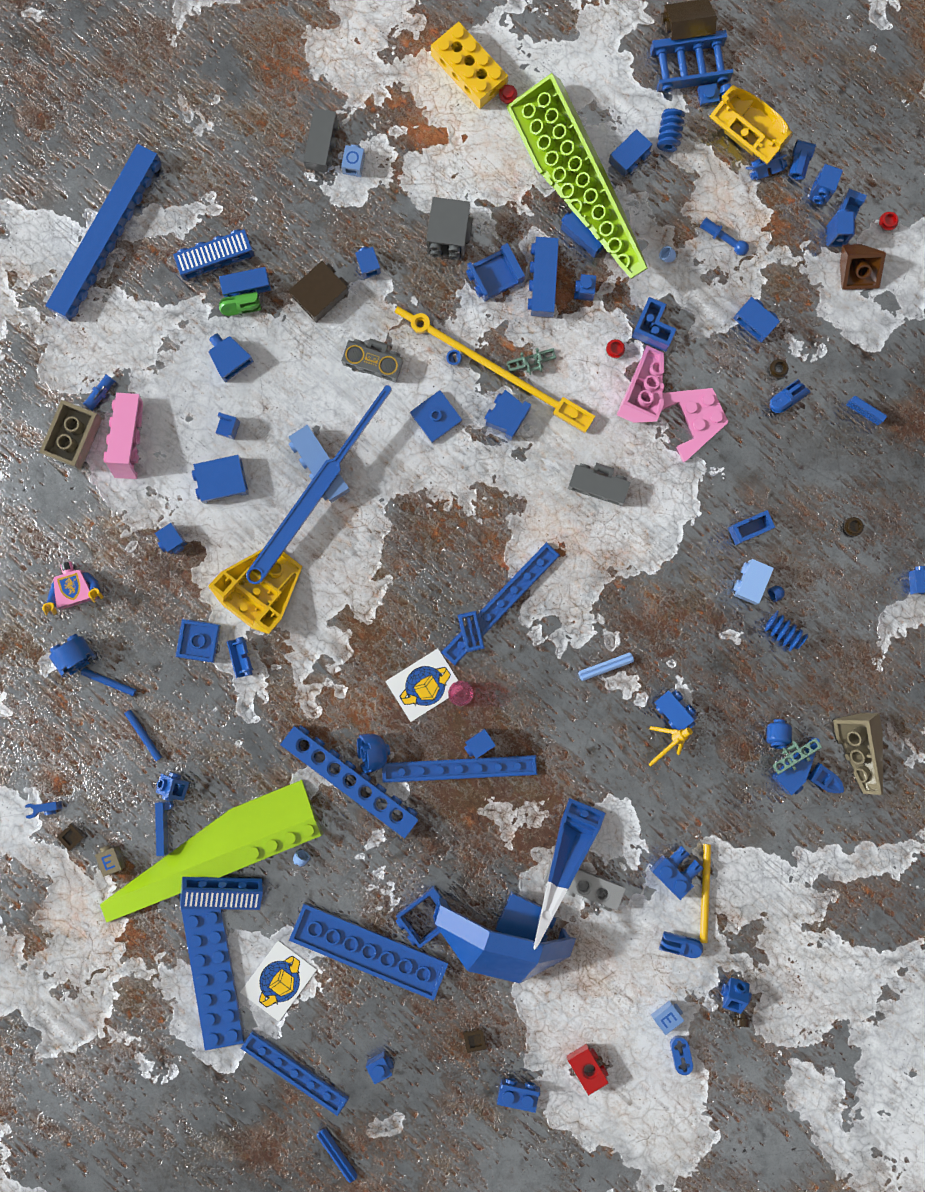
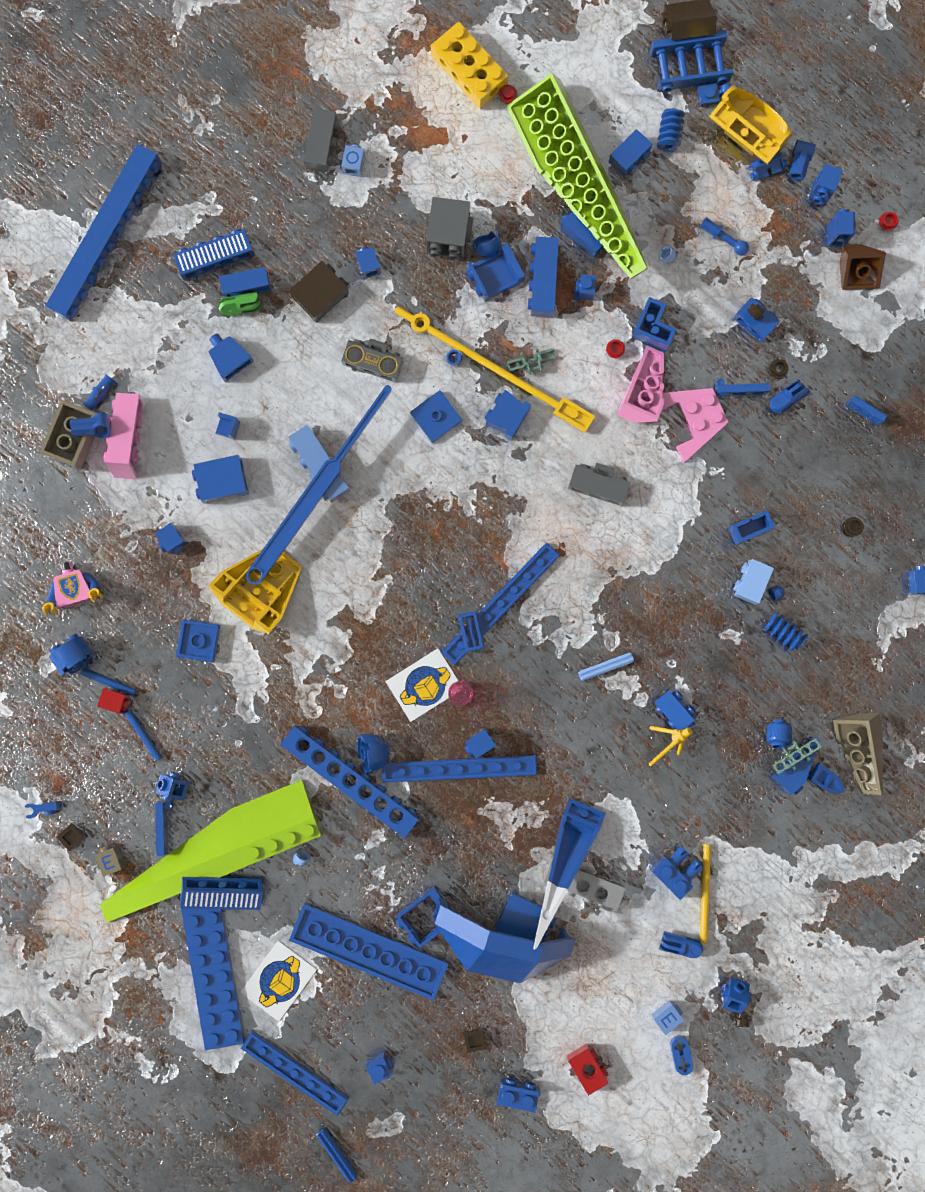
blue hinge [227,637,254,678] -> none
blue panel [838,188,867,219] -> none
none -> blue piece [70,413,110,438]
none -> red brick [97,688,130,714]
none -> blue hair [473,231,501,257]
none -> blue hinge [714,378,770,397]
none -> dark brown plate [747,303,765,321]

